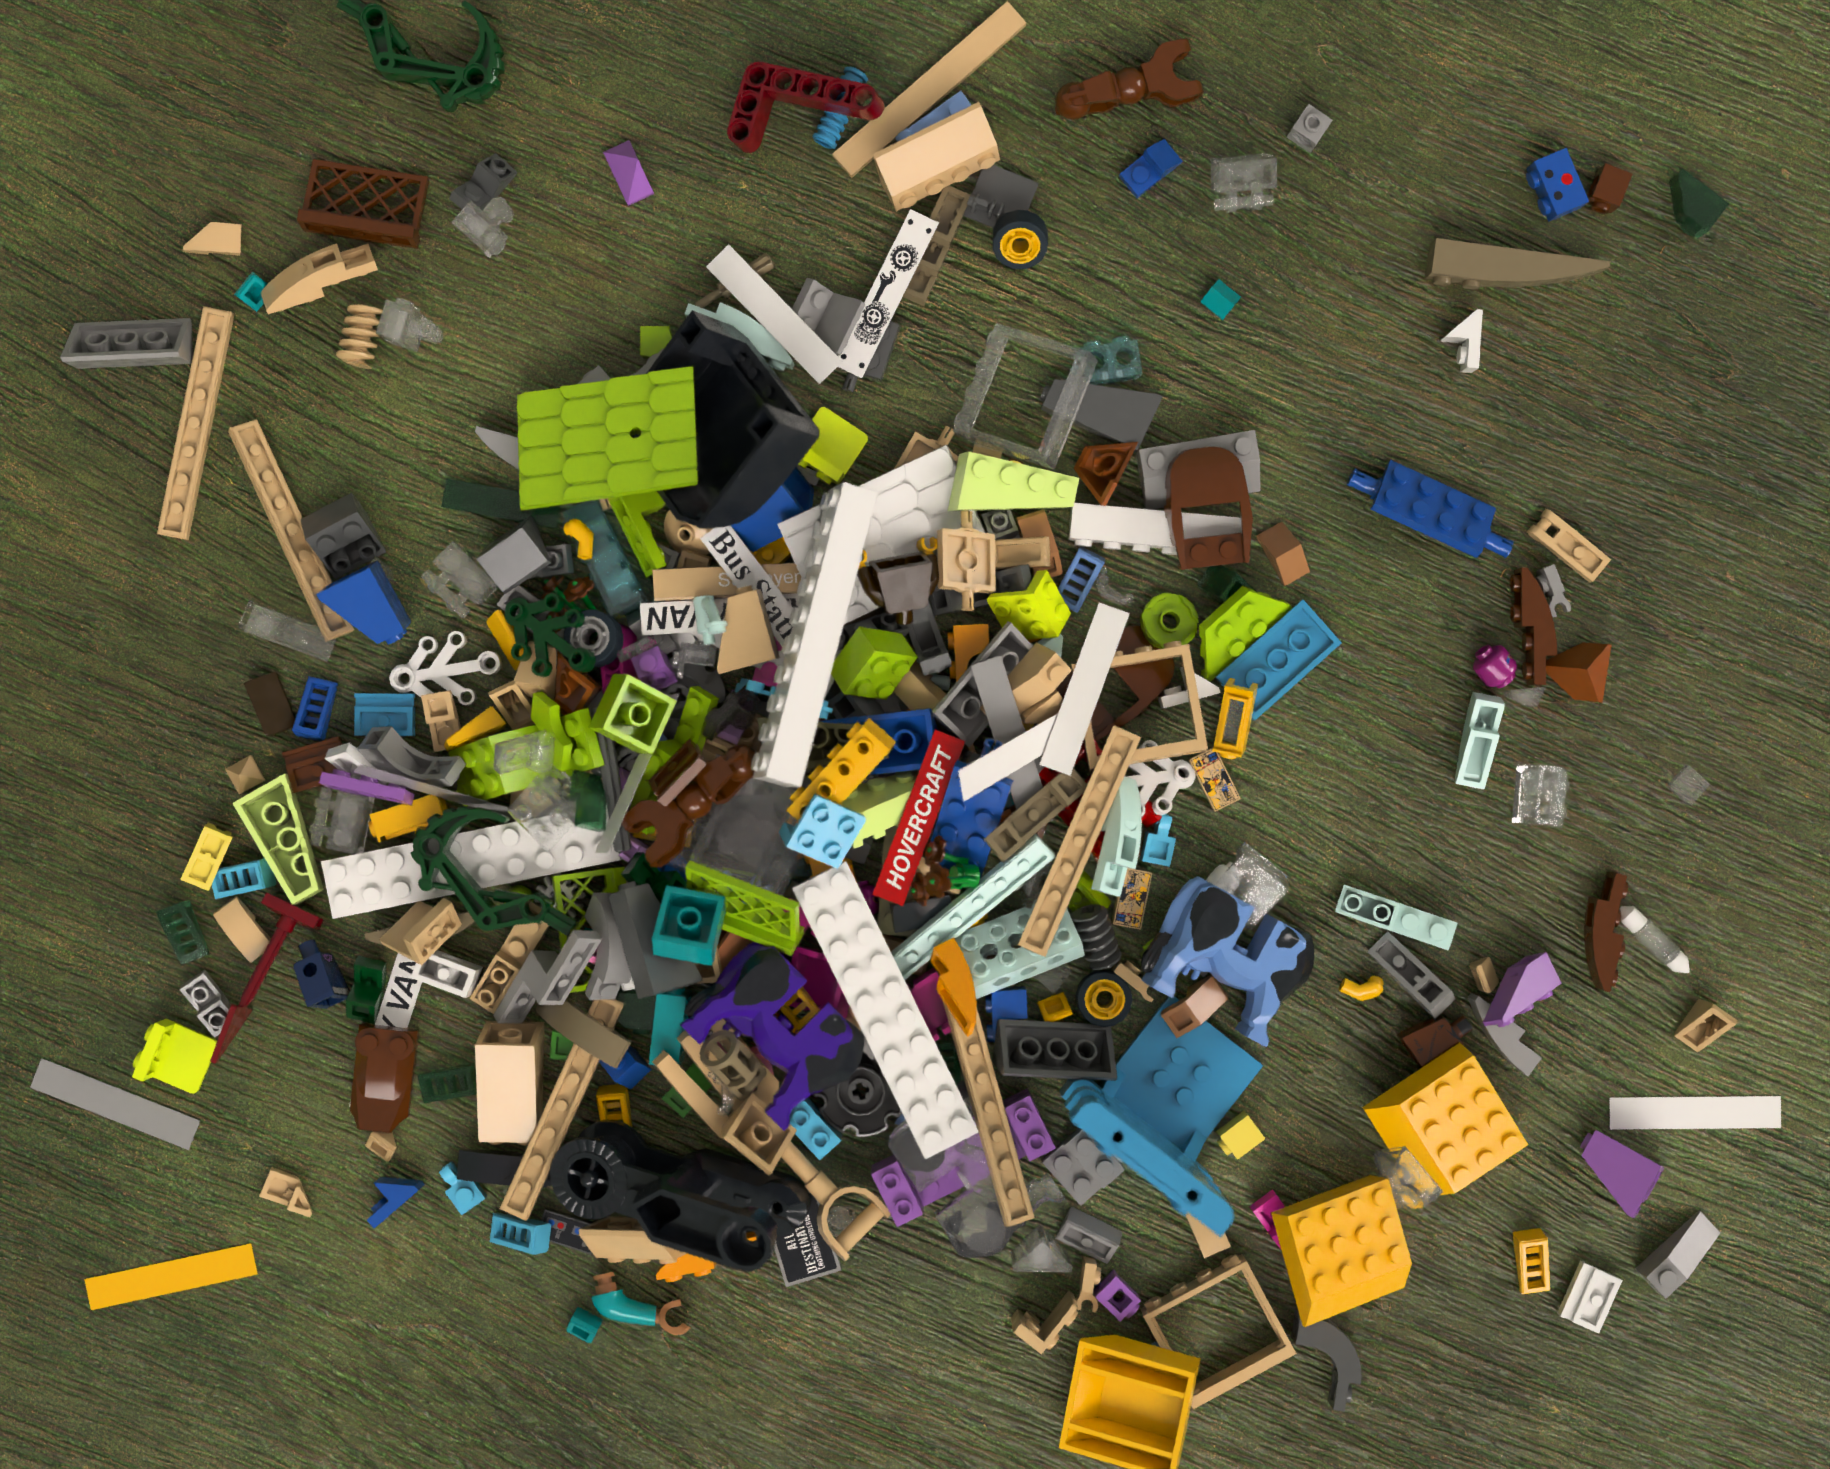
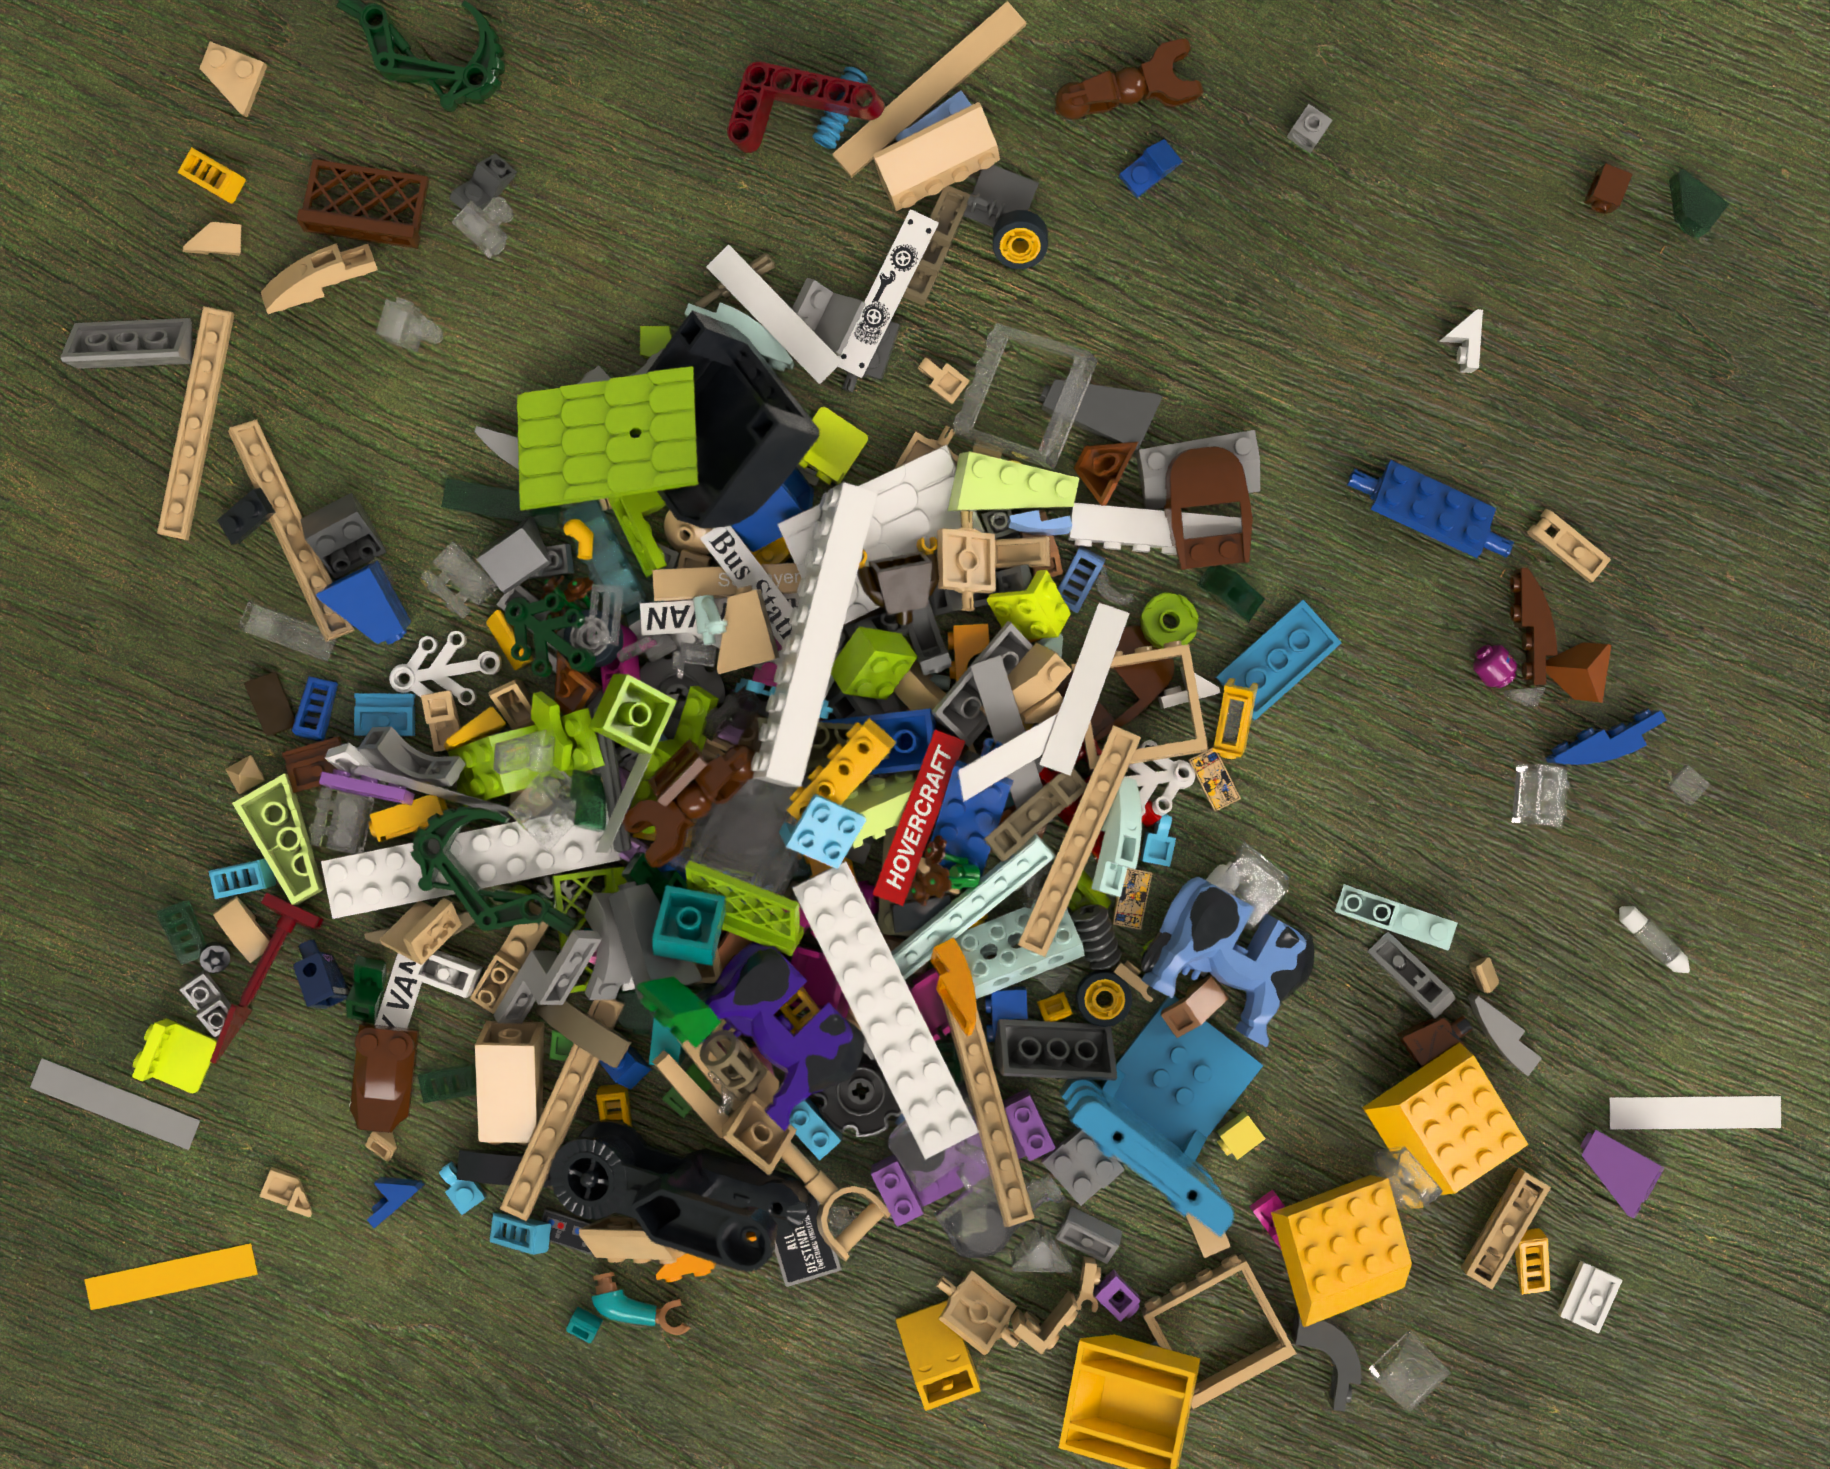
light yellow hinge [181,822,233,891] -> none
teal slope [234,272,268,312] -> none
tan piece [336,304,385,369] -> none
tan slope [514,641,556,701] -> none
medium lavender slope [603,140,654,206] -> none
medium lavender brick [631,646,678,691] -> none
clear light blue brick [1077,336,1143,385] -> none
lime wing [1199,586,1293,682] -> none
teal slope [1200,279,1241,320] -> none
clear brick [1211,153,1277,213] -> none
medium nougat slope [1256,522,1310,586] -> none
yellow arm [1339,976,1384,1001] -> none
dark tan slope [1425,238,1611,290] -> none
light aqua slope [1455,692,1505,789] -> none
medium lavender slope [1483,952,1562,1027] -> none
blue brick [1526,147,1589,222] -> none
light grey plate [1535,564,1571,618] -> none
reddish brown slope [1584,871,1628,992] -> none
light grey slope [1635,1211,1720,1299] -> none
tan slope [1674,999,1737,1052] -> none
none -> yellow slope [177,147,246,204]
none -> black tile [199,942,230,973]
none -> tan wing [200,41,267,117]
none -> black plate [217,488,276,545]
none -> clear tile [587,584,623,646]
none -> green slope [635,976,721,1048]
none -> yellow slope [895,1300,981,1411]
none -> tan plate [918,357,970,405]
none -> tan plate [936,1270,1021,1355]
none -> light blue slope [1008,510,1072,536]
none -> clear slope [1368,1330,1451,1413]
none -> tan brick [1461,1167,1551,1289]
none -> blue slope [1545,708,1667,765]

